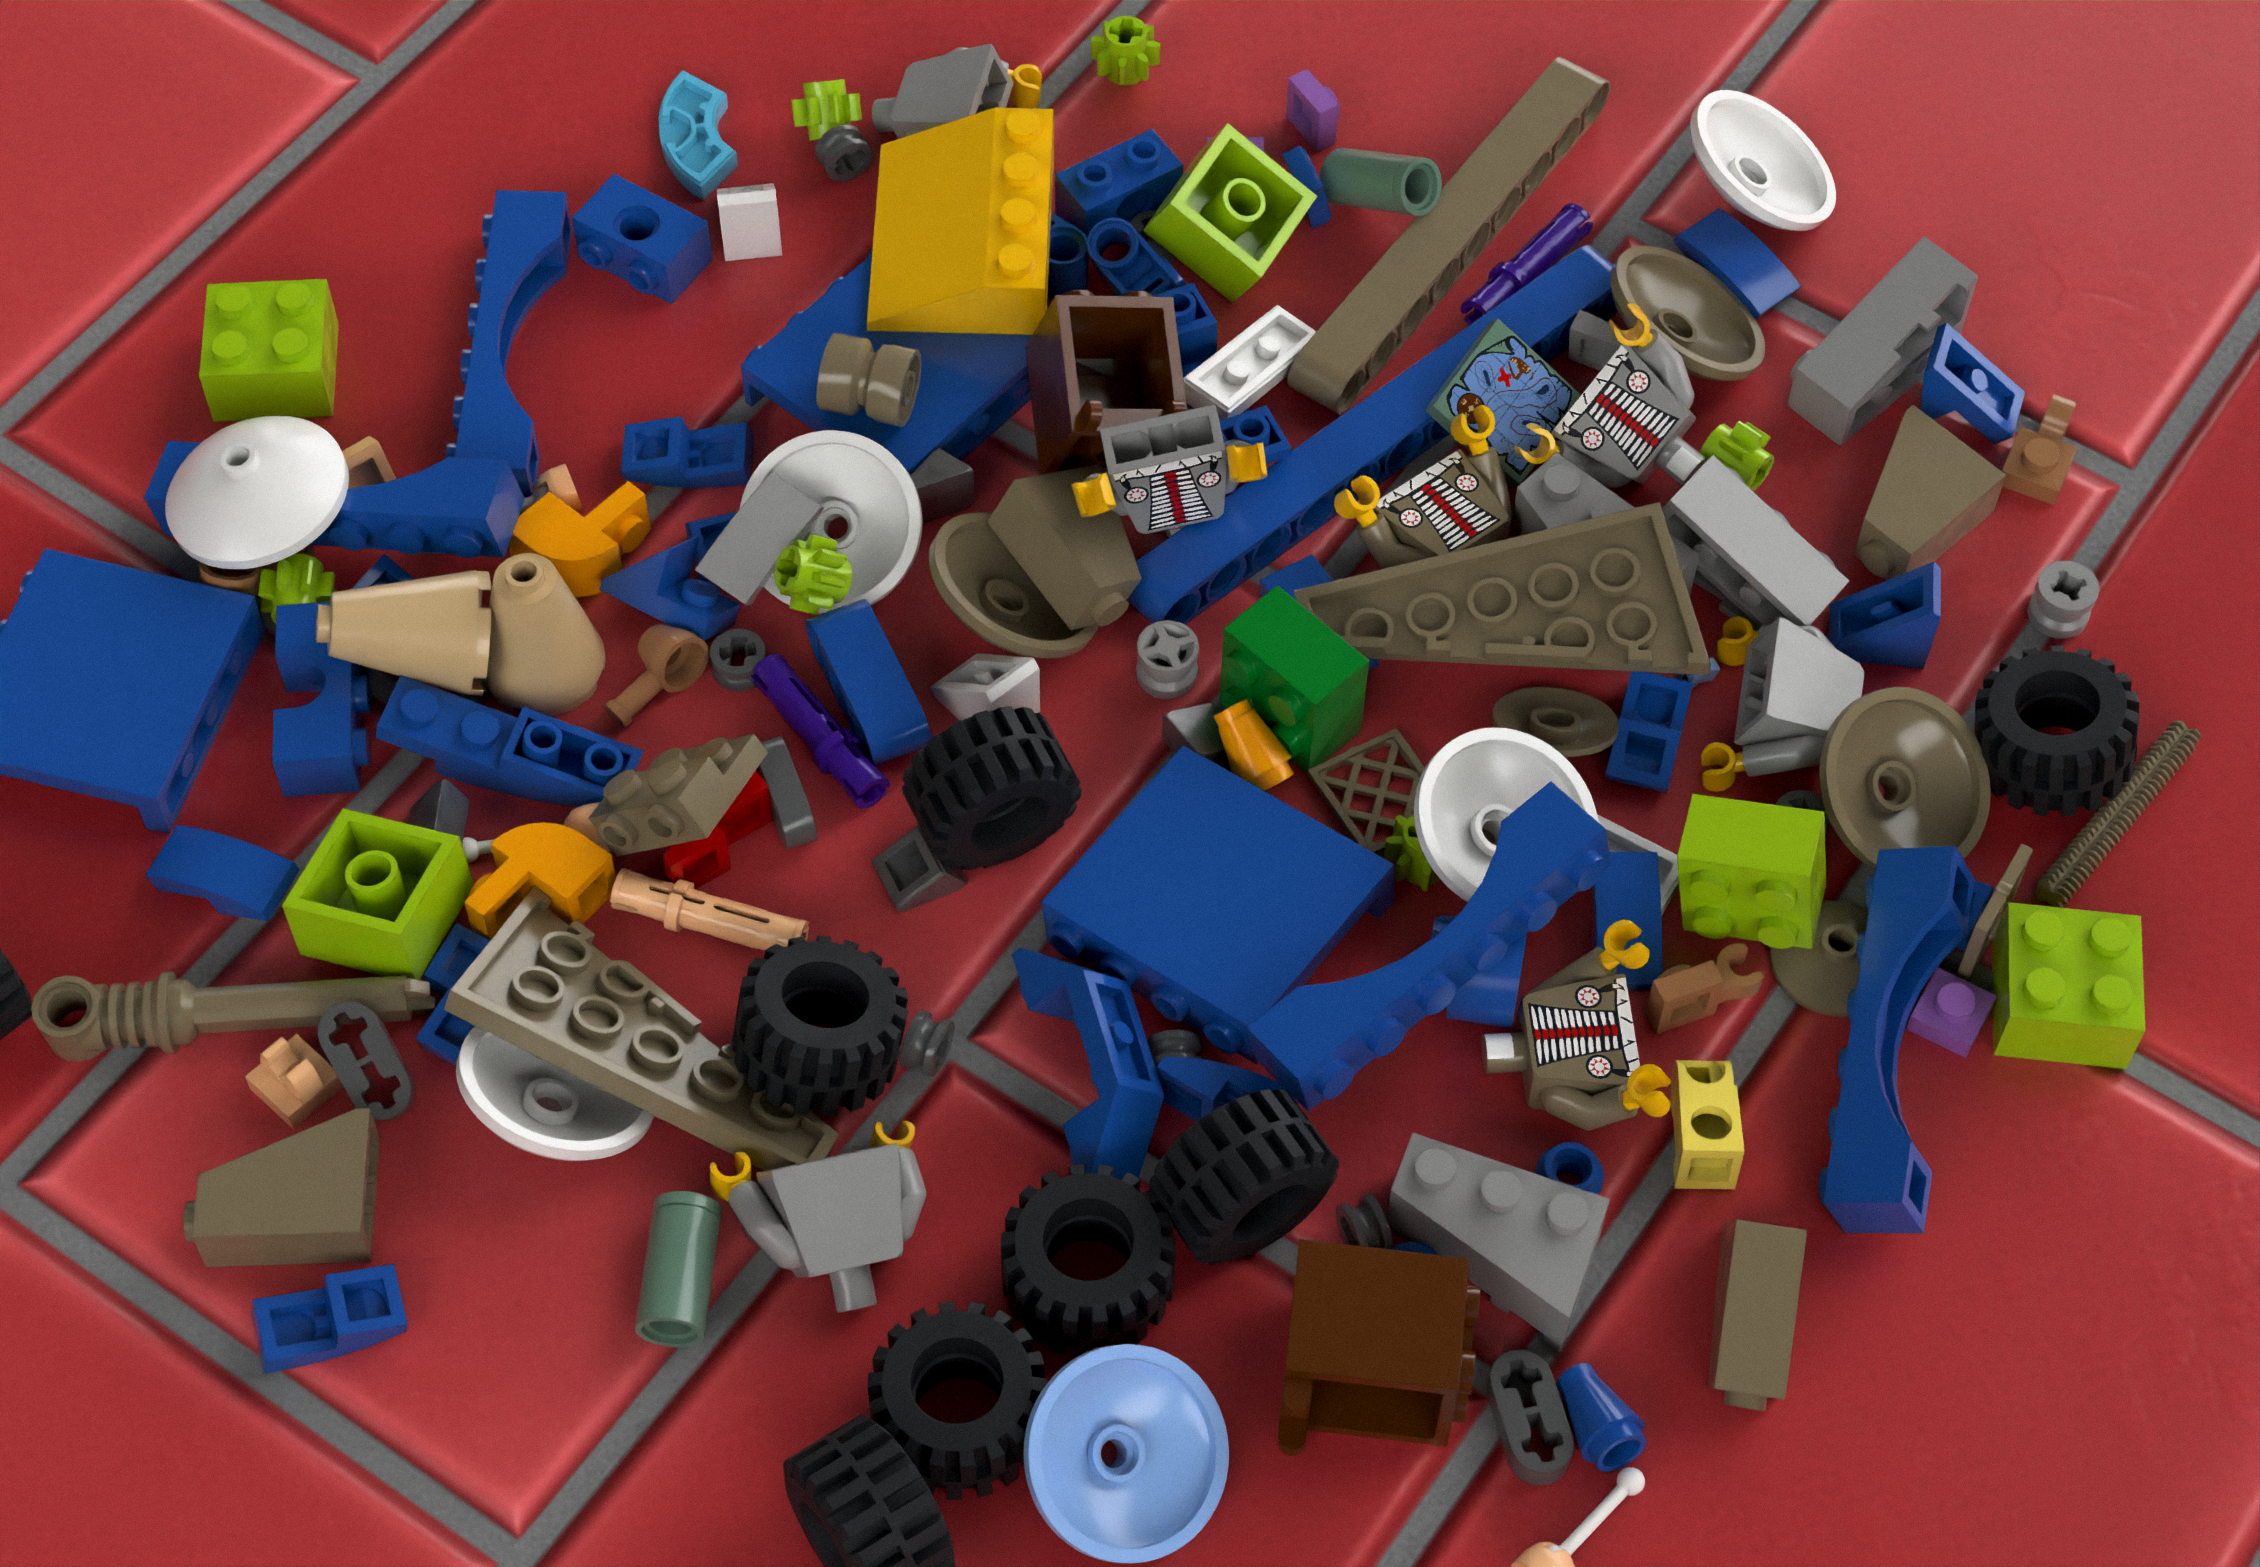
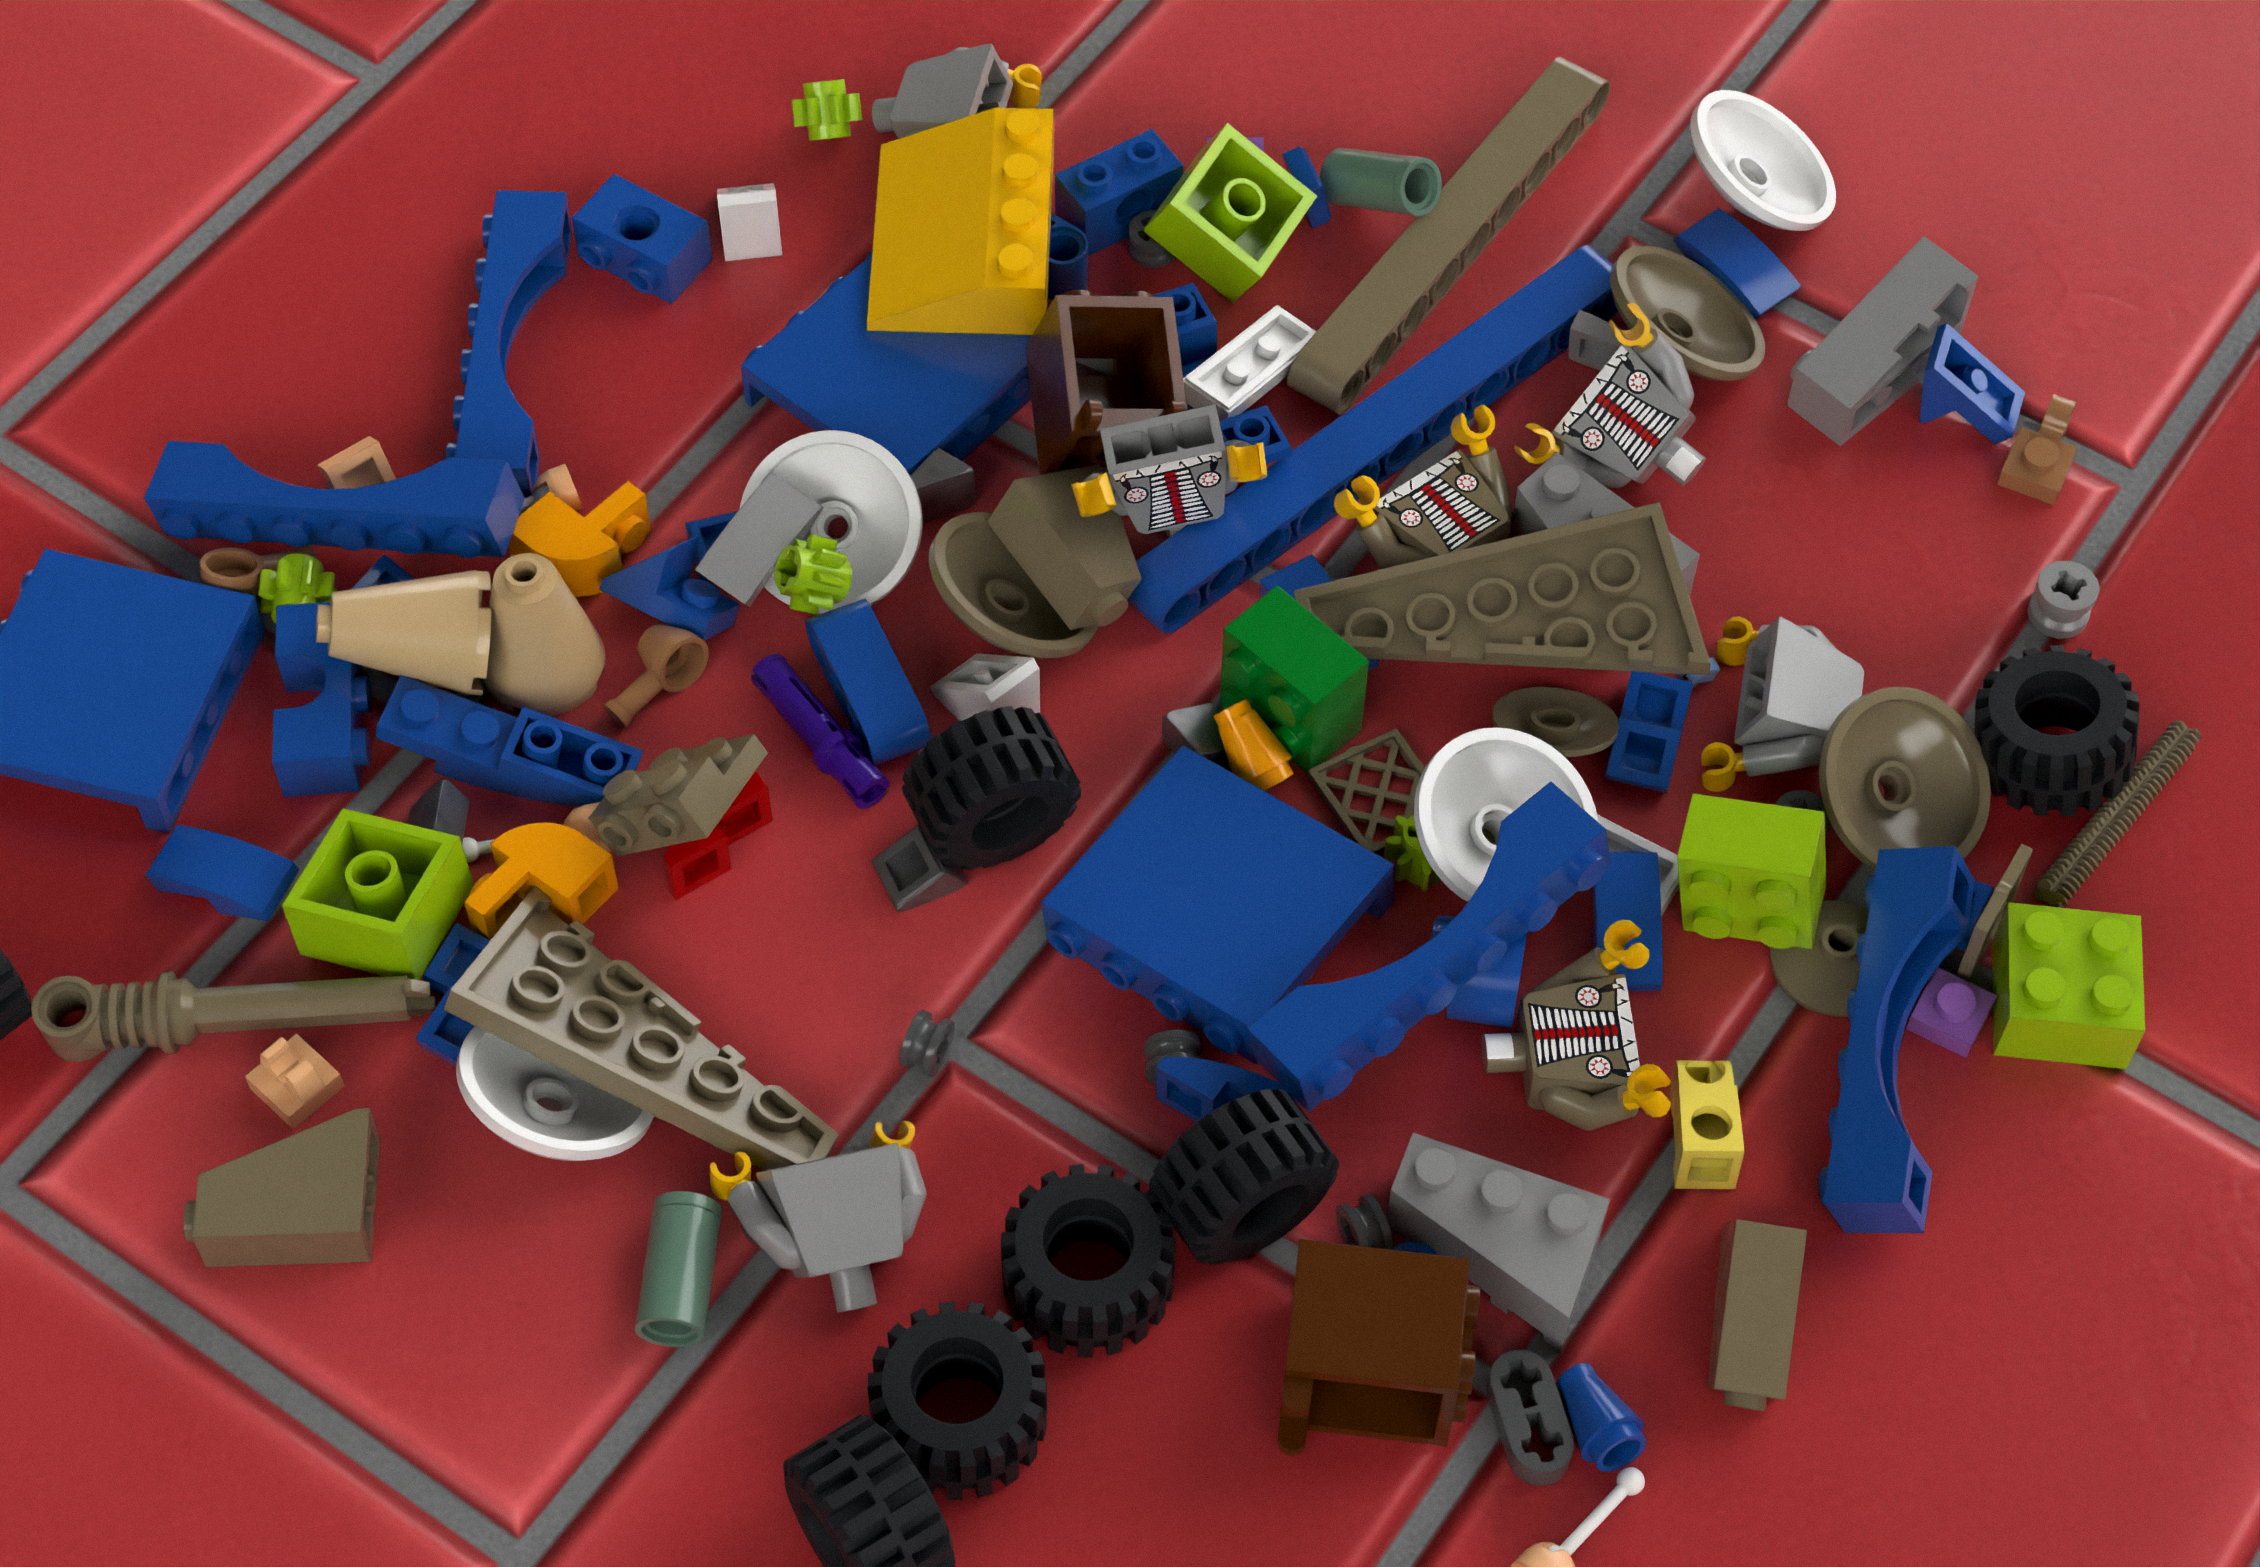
white dish [165,416,349,569] -> none
lime brick [199,279,339,422] -> none
blue slope [251,1264,408,1374] -> none
dark grey beam [318,1001,416,1121] -> none
light nougat pin [610,868,809,951] -> none
blue slope [621,416,754,488] -> none
medium azure tile [658,70,738,200] -> none
dark grey bush [710,628,766,692] -> none
black tyre [732,936,908,1116] -> none
dark grey beam [756,736,818,850] -> none
dark grey bush [815,124,873,182] -> none
dark tan wheel [816,332,922,427] -> none
blue slope [1012,947,1164,1180] -> none
light blue dish [1023,1344,1229,1564] -> none
blue piece [1087,218,1186,296] -> none
lime gear [1091,16,1160,86] -> none
light grey wheel [1136,620,1199,700] -> none
medium lavender plate [1286,69,1340,152] -> none
tile [1424,318,1581,489] -> none
dark purple pin [1460,203,1593,325] -> none
blue plate [1535,1142,1604,1195] -> none
medium nougat plate [1645,943,1764,1034] -> none
light grey wedge [1662,455,1849,631] -> none
lime gear [1700,421,1774,492] -> none
blue slope [1829,561,1941,669] -> none
dark tan slope [1854,405,2006,581] -> none

